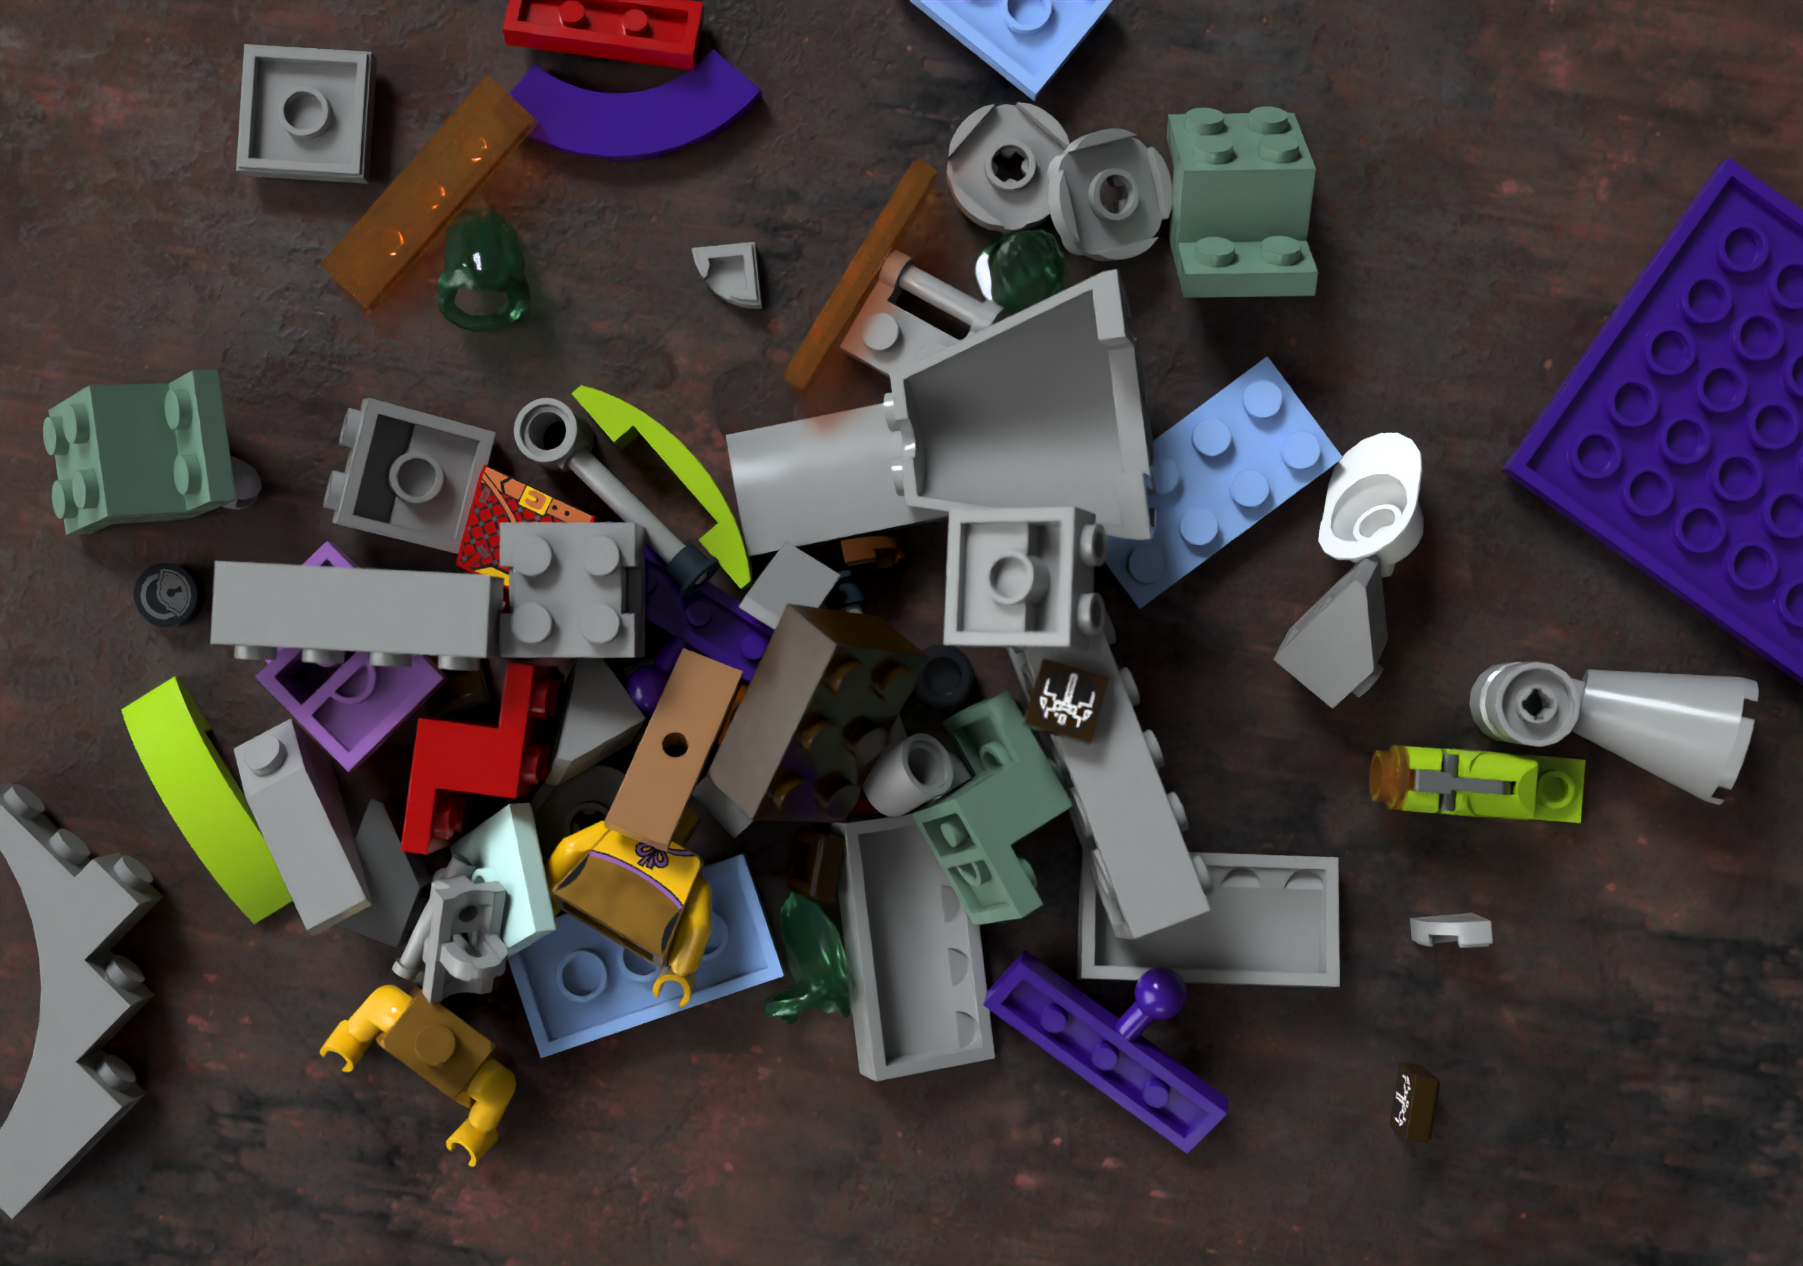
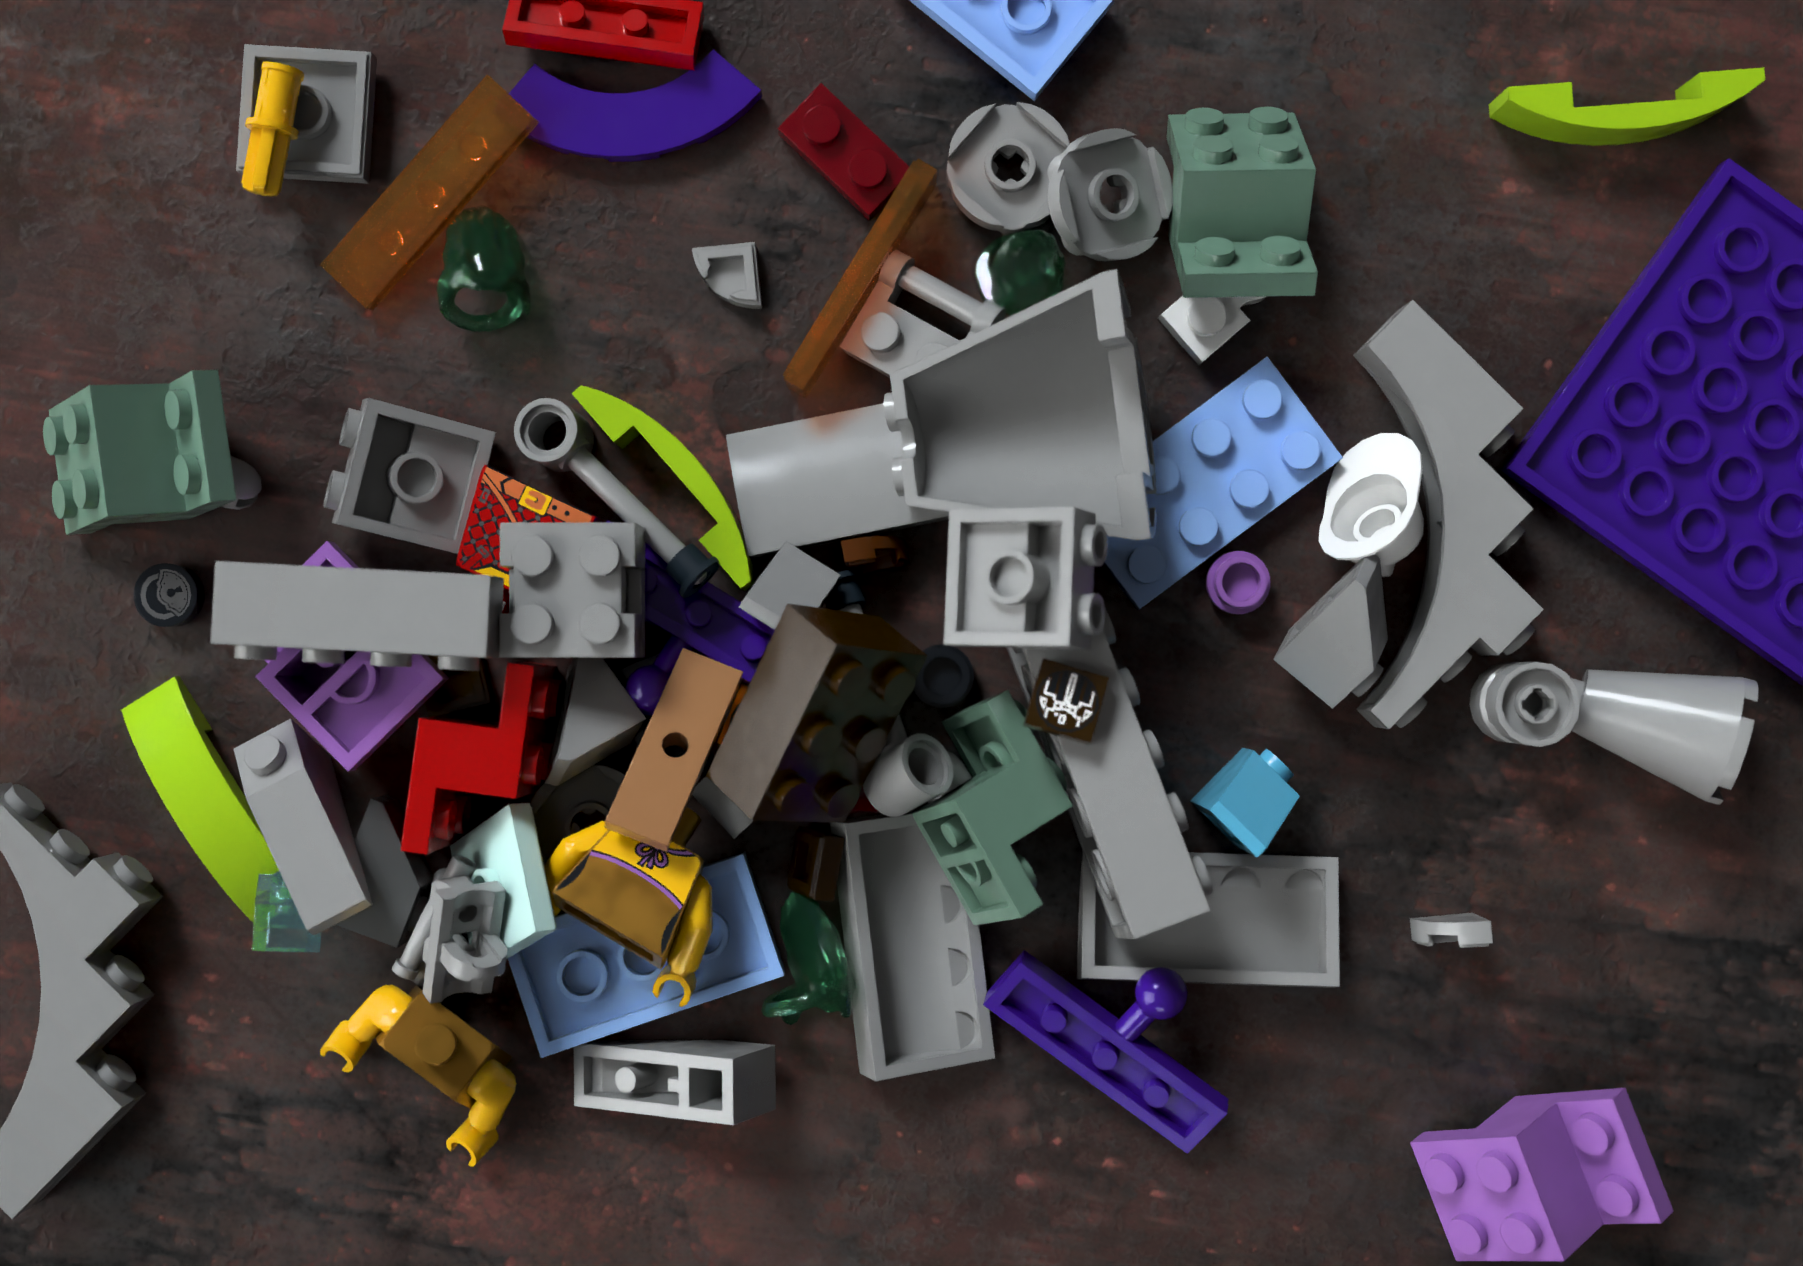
lime plate [1369,745,1586,823] -> none
dark brown tile [1390,1062,1440,1143] -> none
none -> yellow axle [241,61,304,196]
none -> clear light blue plate [252,871,321,952]
none -> light grey slope [574,1040,776,1125]
none -> dark red plate [777,83,913,221]
none -> white plate [1158,296,1267,365]
none -> medium azure slope [1190,748,1300,857]
none -> medium lavender plate [1206,551,1271,614]
none -> light grey arch [1353,300,1544,729]
none -> medium lavender bracket [1410,1088,1674,1261]
none -> lime slope [1488,67,1765,146]

